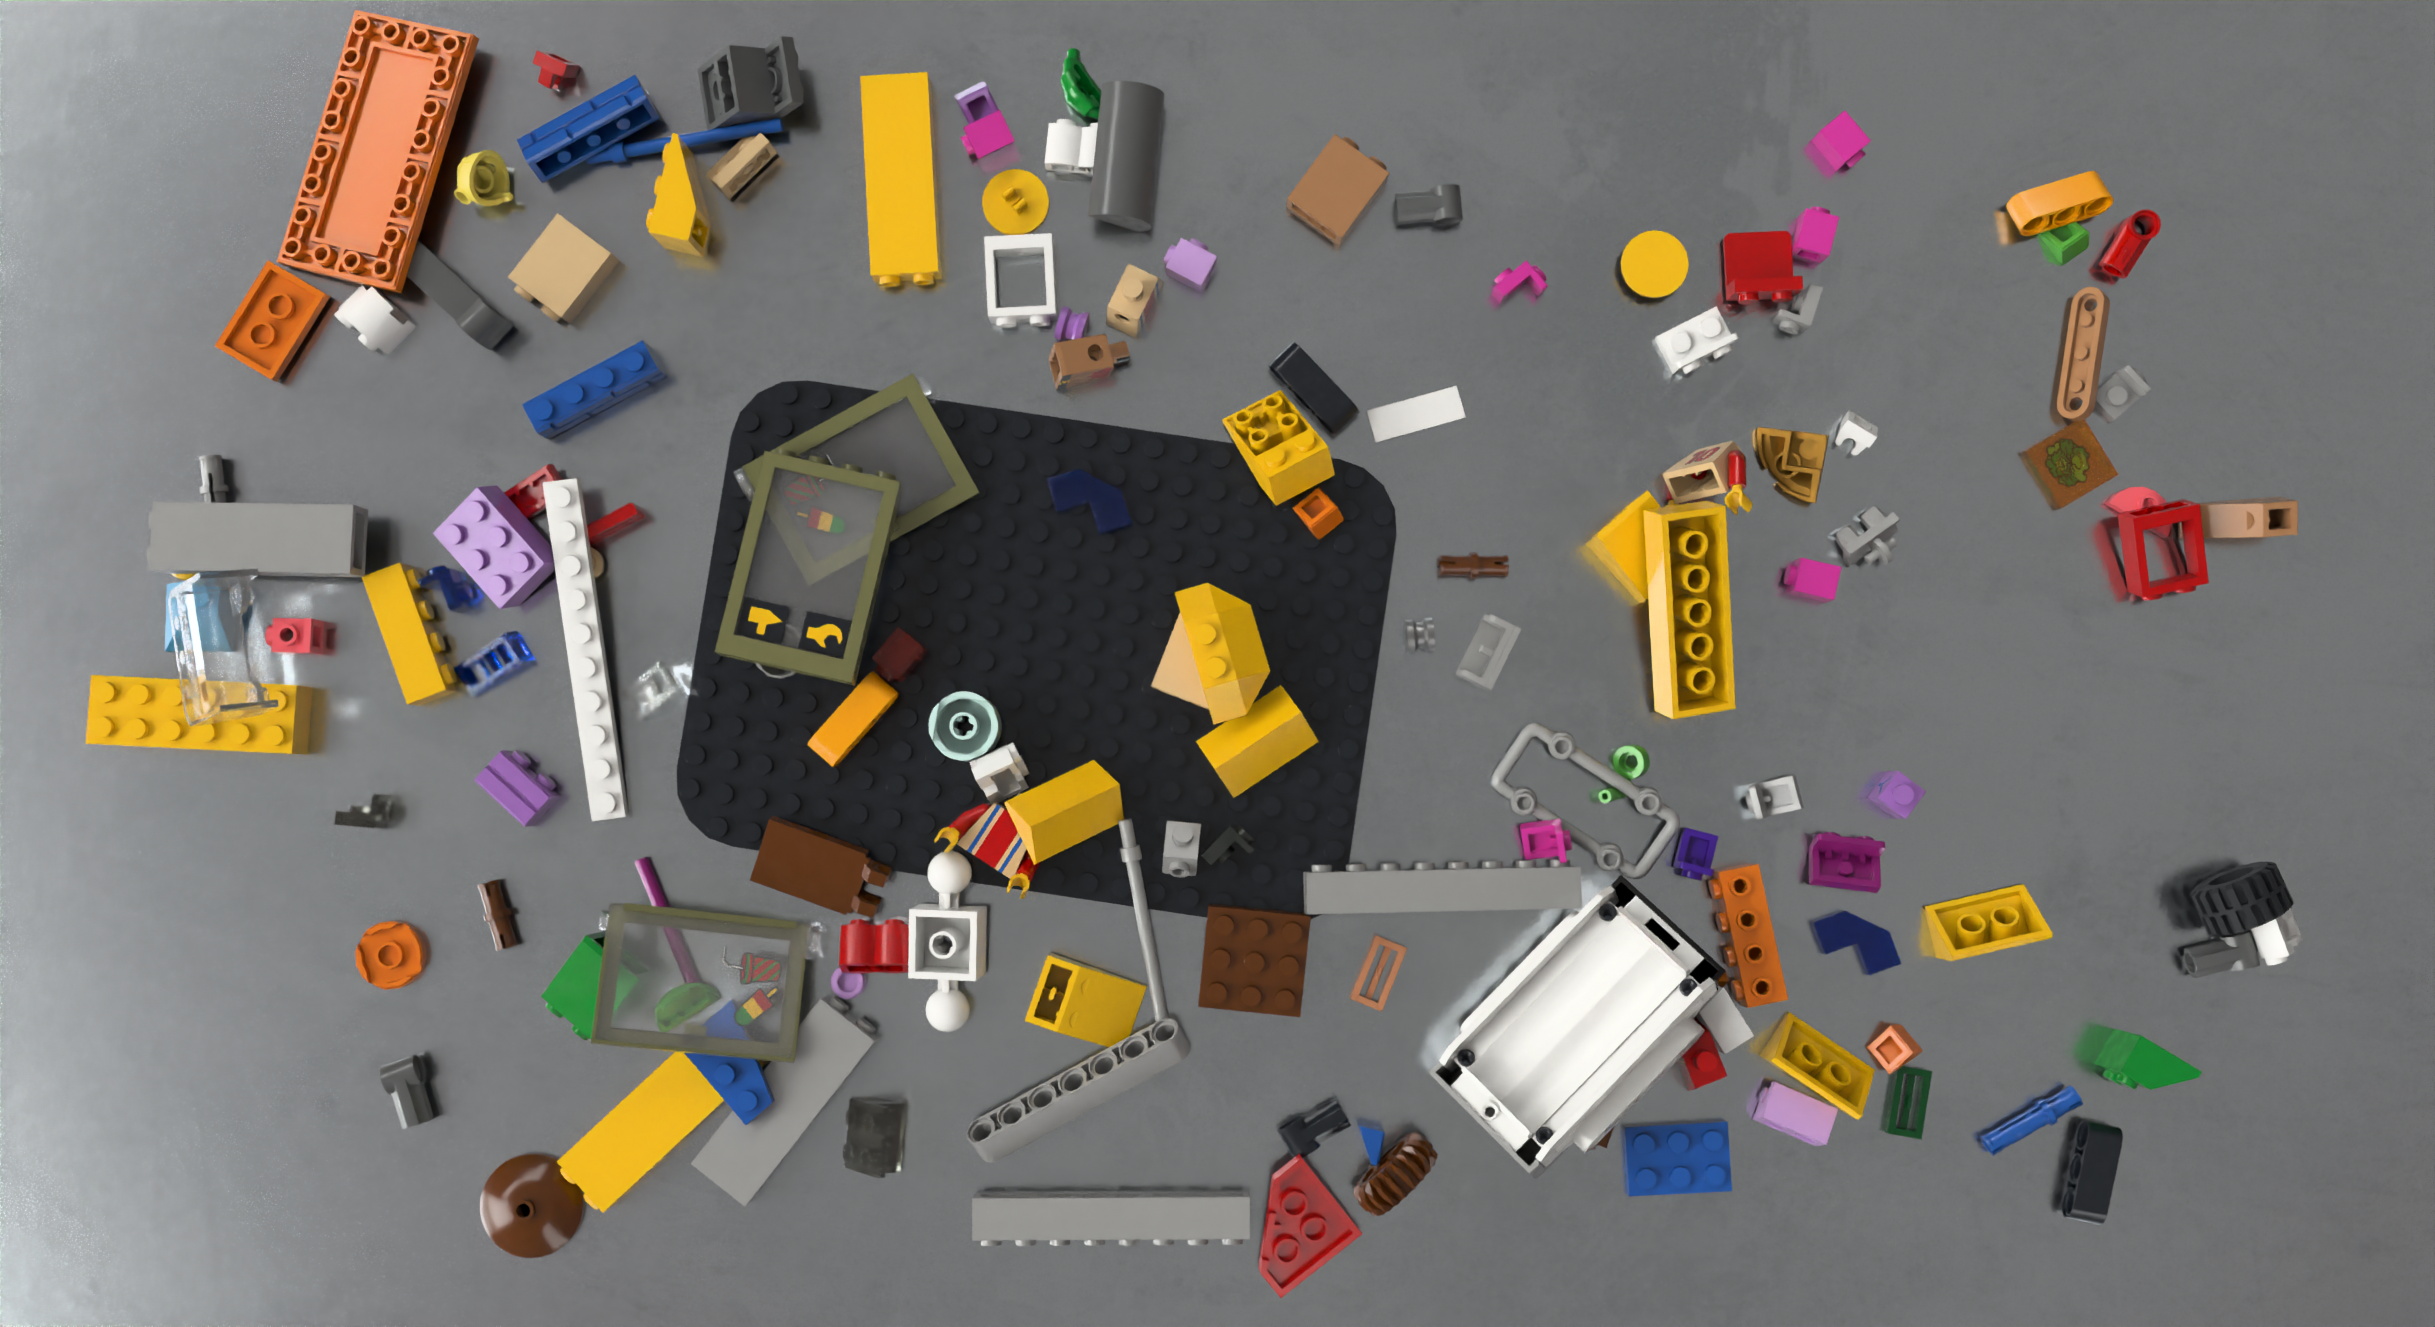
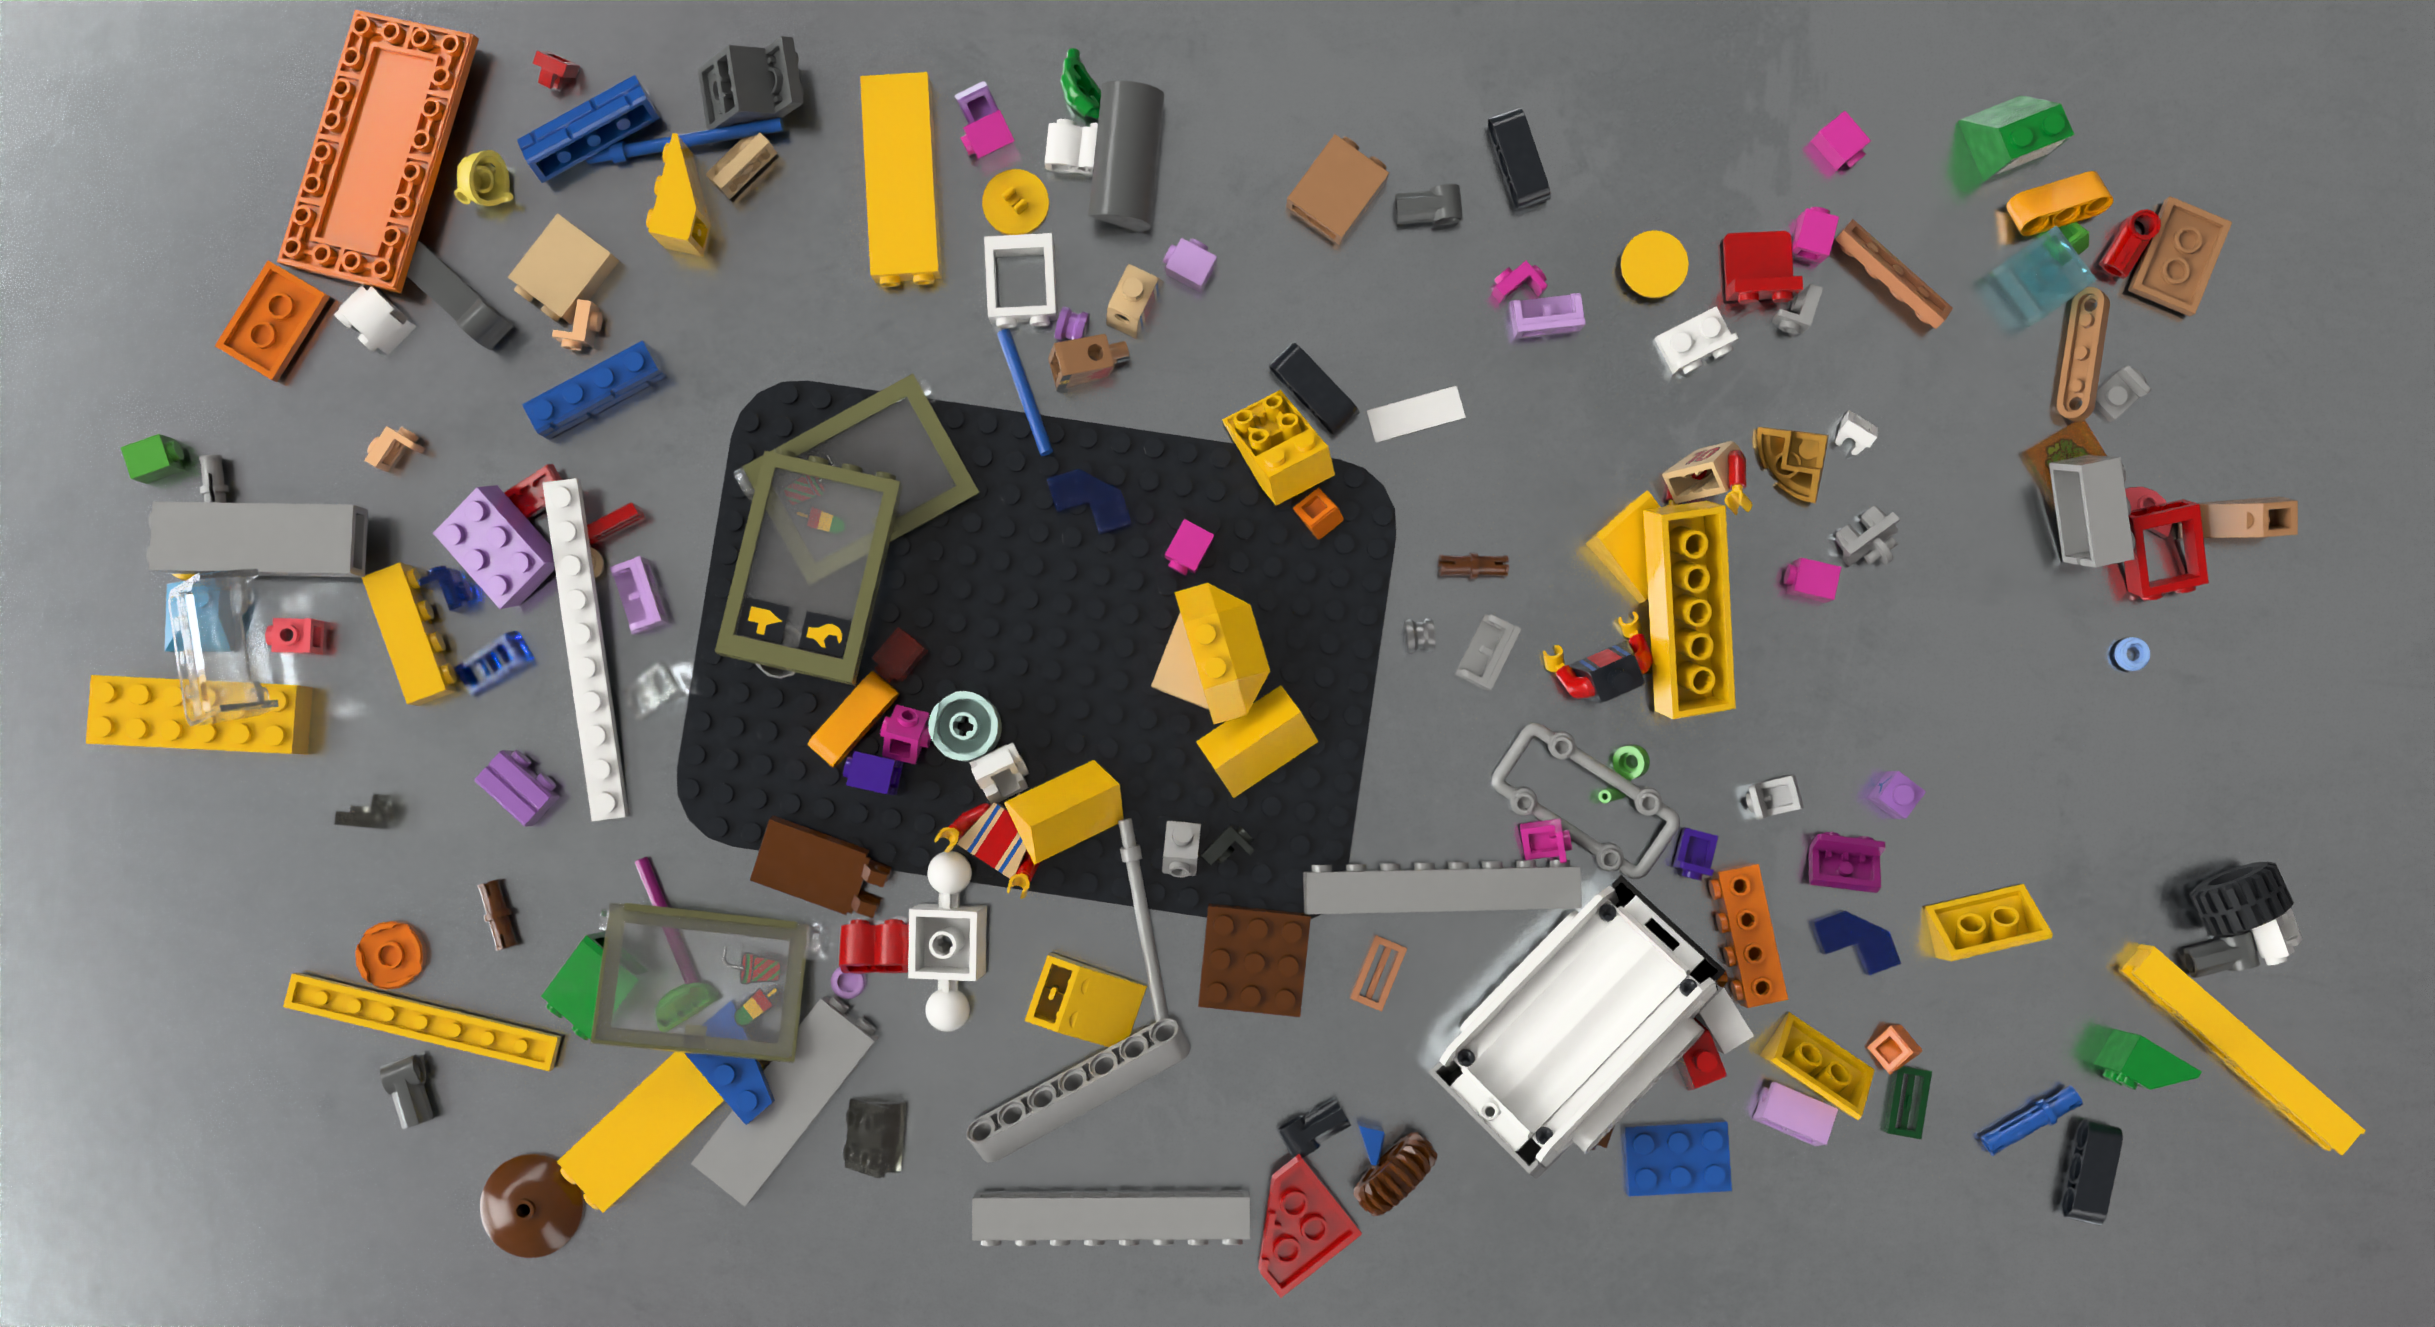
none -> bright green brick [120,434,185,484]
none -> yellow plate [283,973,562,1071]
none -> light nougat bracket [364,426,426,472]
none -> light nougat bracket [552,299,603,351]
none -> lavender hinge [610,556,669,635]
none -> dark purple brick [843,751,904,795]
none -> dark pink brick [880,705,931,764]
none -> blue bar [997,329,1053,456]
none -> dark pink brick [1165,519,1214,576]
none -> black beam [1488,108,1551,210]
none -> lavender hinge [1509,293,1585,339]
none -> torso [1543,612,1653,703]
none -> nougat plate [1835,219,1953,329]
none -> green slope [1958,95,2075,182]
none -> clear light blue brick [1988,225,2097,327]
none -> light grey piece [2049,455,2135,568]
none -> light blue plate [2115,637,2150,671]
none -> yellow tile [2120,944,2366,1156]
none -> medium nougat plate [2128,196,2232,317]

